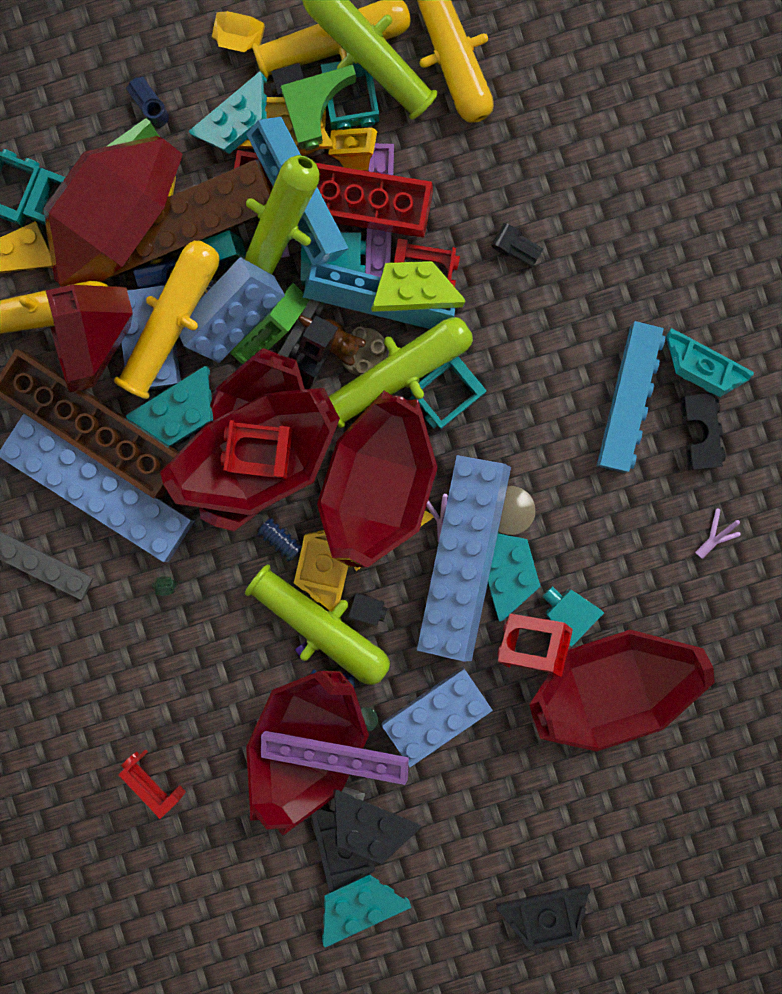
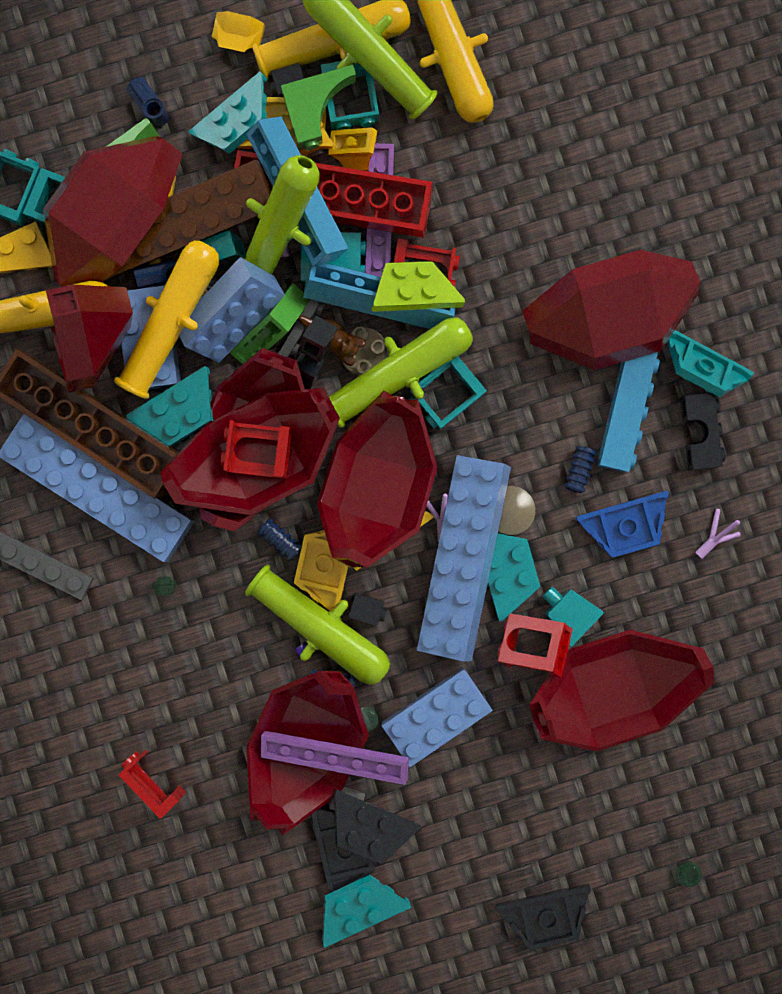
black piece [491,223,544,268] -> none
none -> dark red panel [522,250,701,370]
none -> dark blue piece [564,446,597,493]
none -> blue wing [576,491,669,558]
none -> clear green plate [676,861,702,887]

